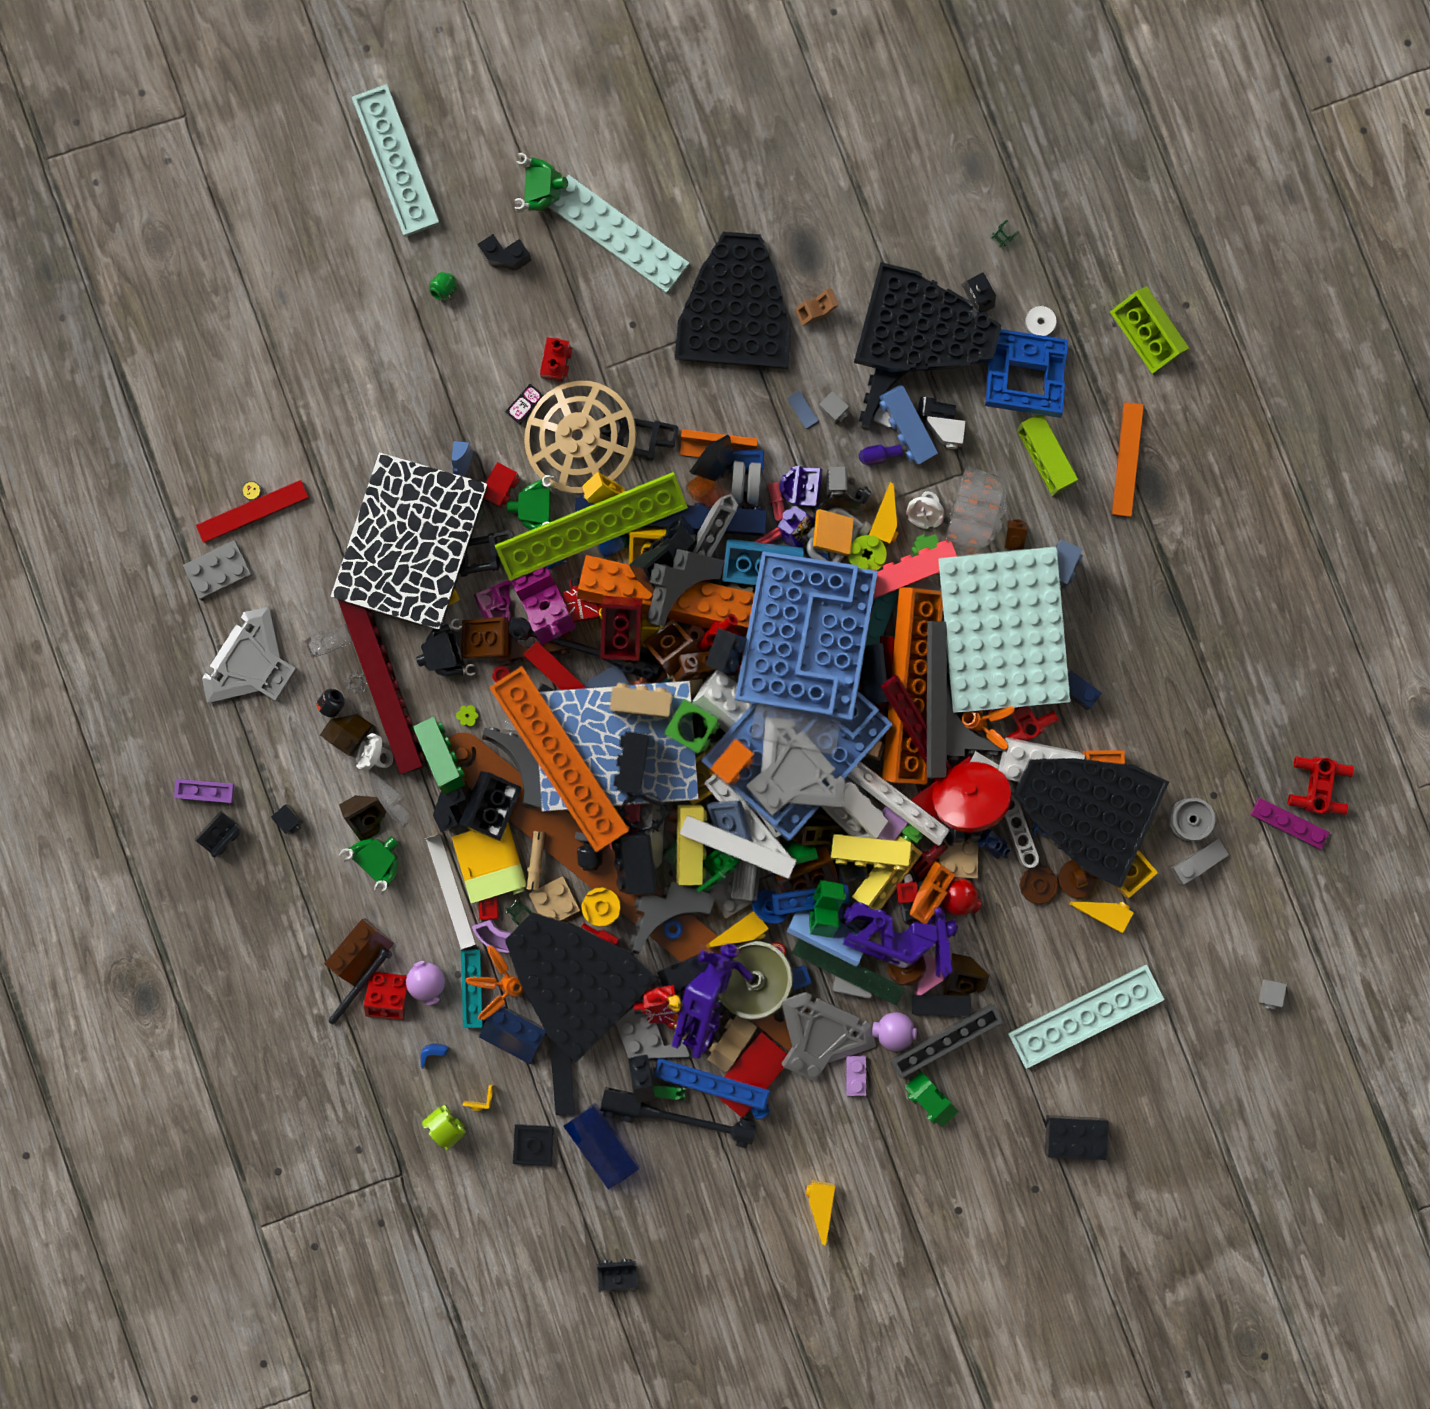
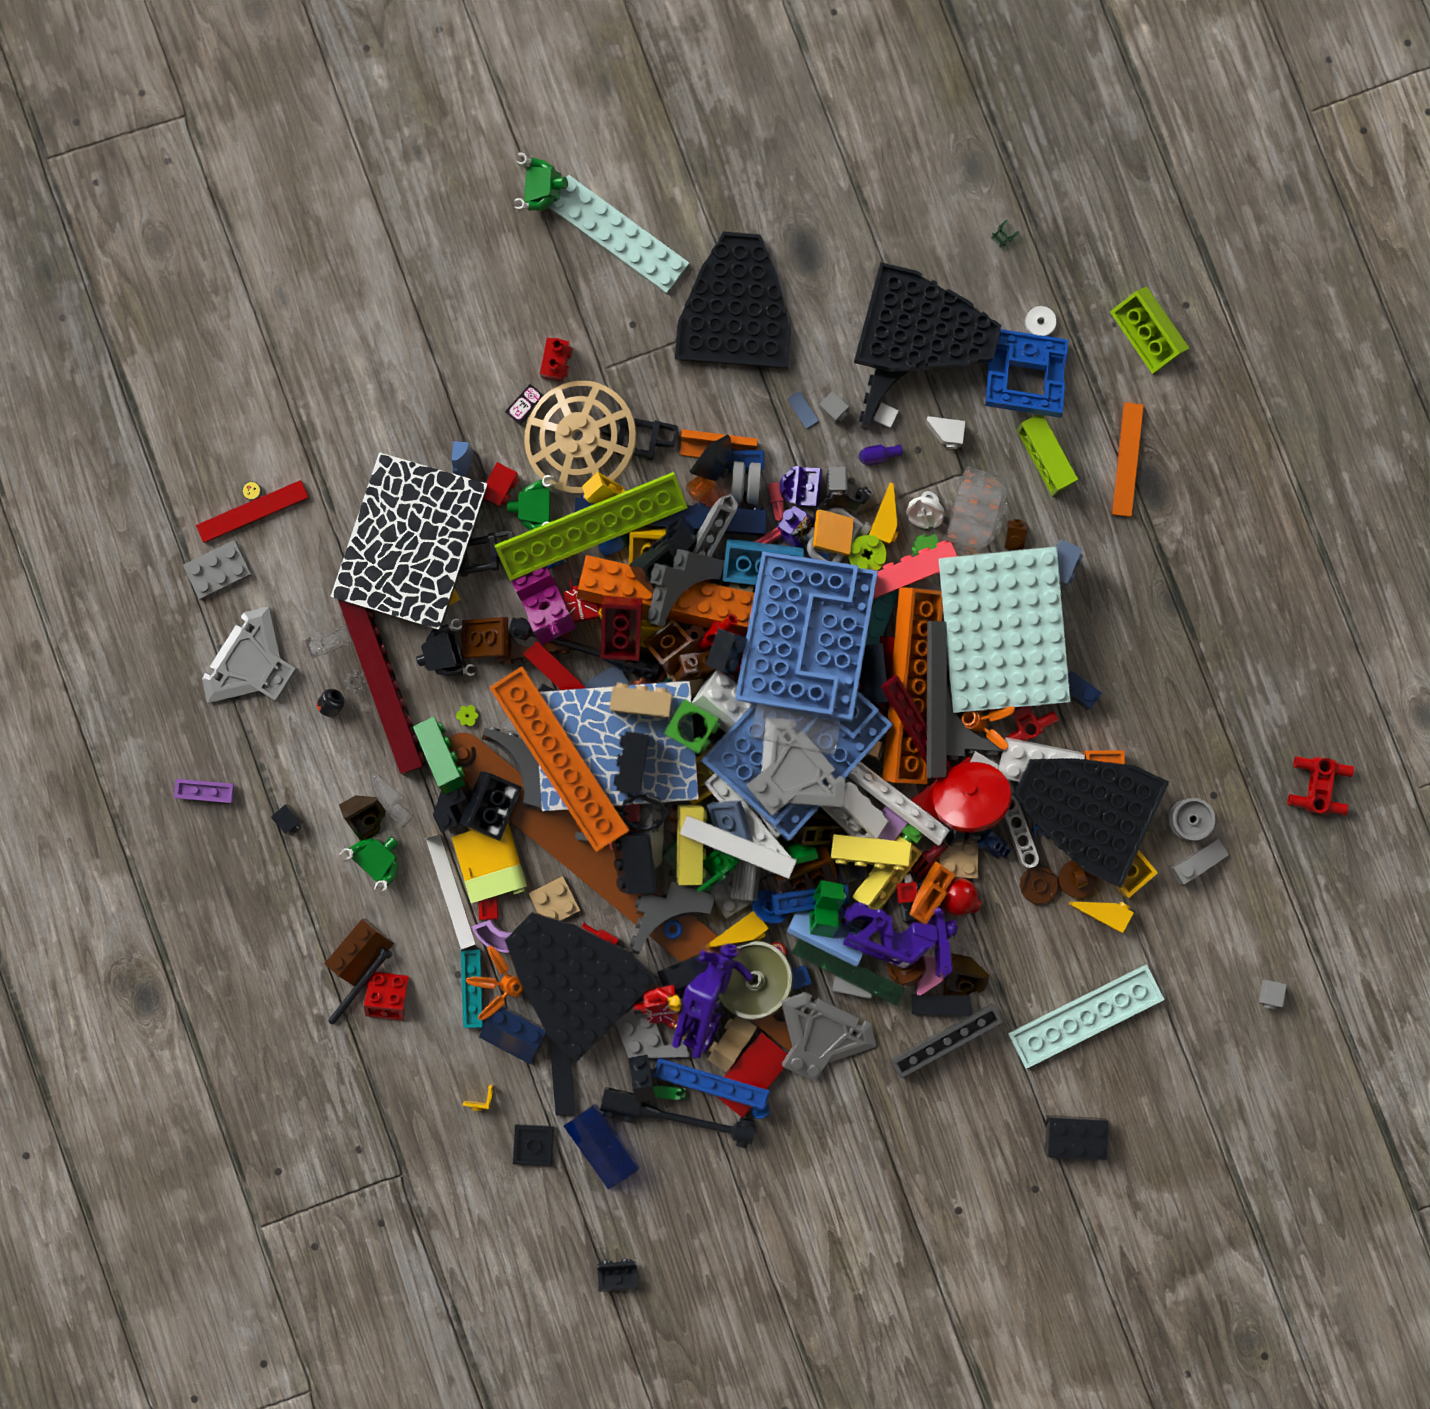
black bracket [195,811,240,858] -> none
dark brown slope [320,714,373,756] -> none
light aqua plate [352,84,439,237] -> none
white tile [356,733,394,771] -> none
lavender brick [406,961,445,1005] -> none
blue hair [421,1043,449,1069] -> none
lime brick [422,1104,466,1151] -> none
green head [429,272,457,301] -> none
magenta slope [473,580,511,621] -> none
black brick [477,234,532,271] -> none
red tile [492,666,511,683] -> none
clear green piece [505,899,531,926] -> none
tan pin [526,831,546,890] -> none
black head [577,841,602,871] -> none
yellow tile [582,888,621,927] -> none
orange brick [710,739,754,786] -> none
medium nougat brick [795,288,839,326] -> none
yellow slope [805,1180,835,1245] -> none
lavender plate [846,1056,866,1096] -> none
lavender brick [872,1012,917,1051] -> none
medium blue brick [879,386,938,465] -> none
green brick [904,1072,959,1128] -> none
black piece [917,397,956,420] -> none
black torso [961,272,996,313] -> none
magenta plate [1250,798,1329,849] -> none

